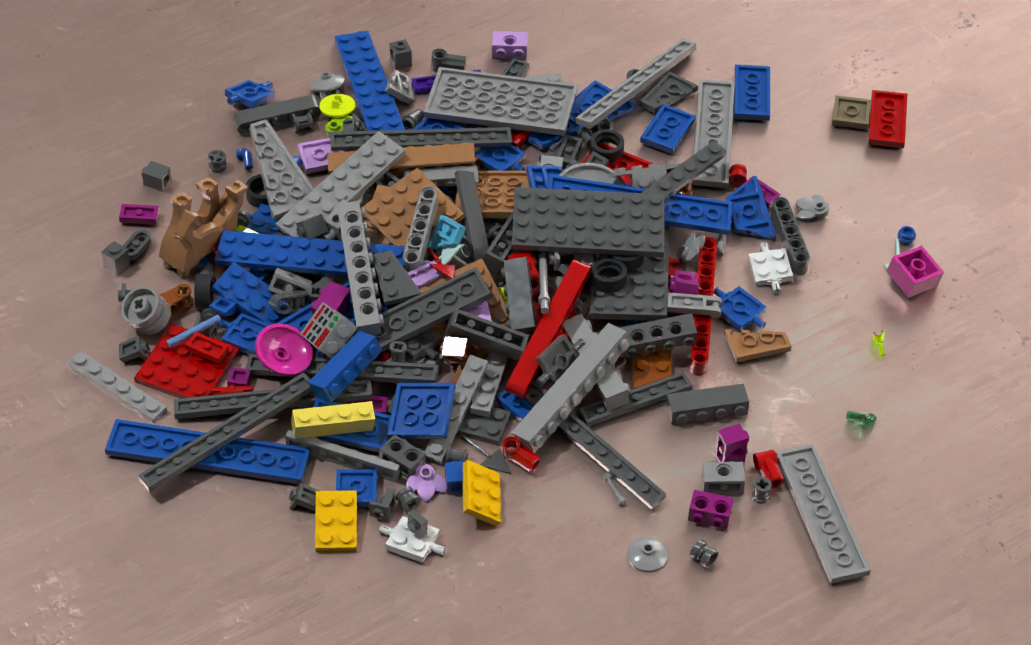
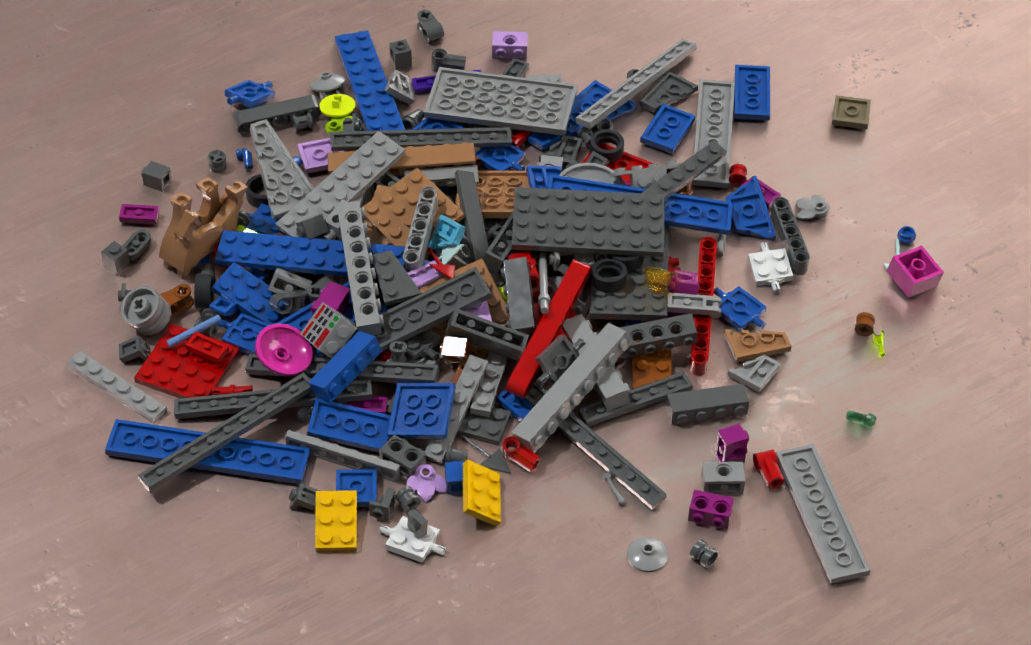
magenta plate [227,367,251,387] -> none
light yellow brick [291,401,375,439] -> none
light grey plate [676,232,705,263] -> none
dark grey bush [752,477,772,504] -> none
red plate [868,90,908,148] -> none
none -> dark grey piece [417,10,444,42]
none -> clear yellow piece [642,267,683,292]
none -> light grey wing [728,355,781,393]
none -> dark orange wheel [854,312,875,336]

